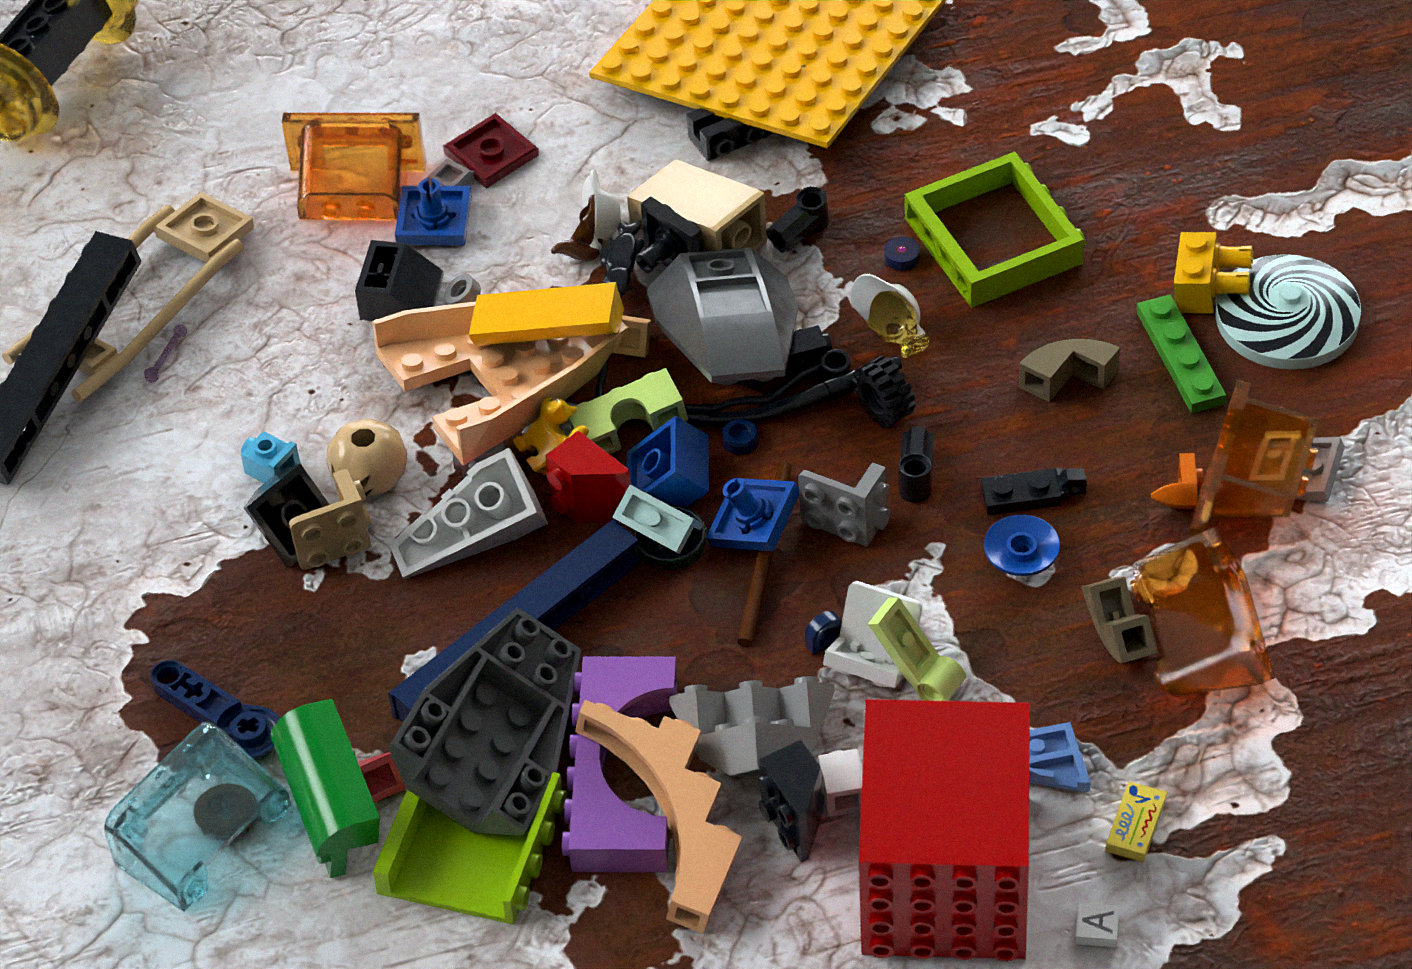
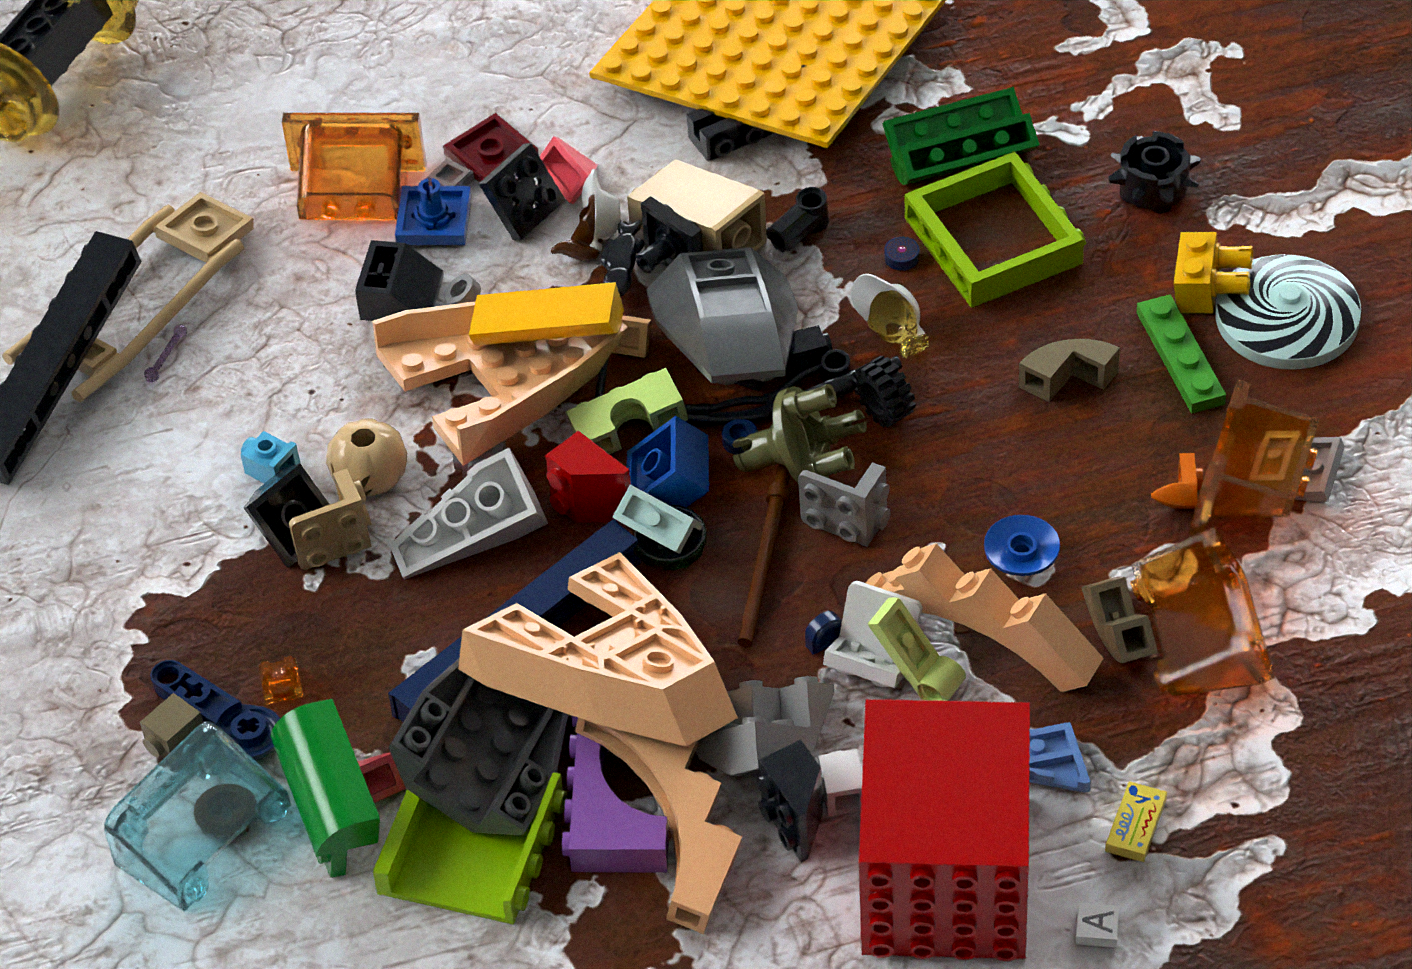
yellow animal [513,397,589,475] -> none
blue plate [706,478,799,551] -> none
black piece [898,427,935,503] -> none
black hinge [980,468,1087,515] -> none
none -> dark tan brick [140,693,206,764]
none -> clear orange tile [258,656,304,704]
none -> light nougat piece [458,552,738,747]
none -> black plate [479,143,566,241]
none -> coral slope [539,136,598,204]
none -> olive piece [732,384,867,483]
none -> light nougat arch [866,543,1104,692]
none -> green brick [882,87,1040,185]
none -> black brick [1108,131,1201,214]

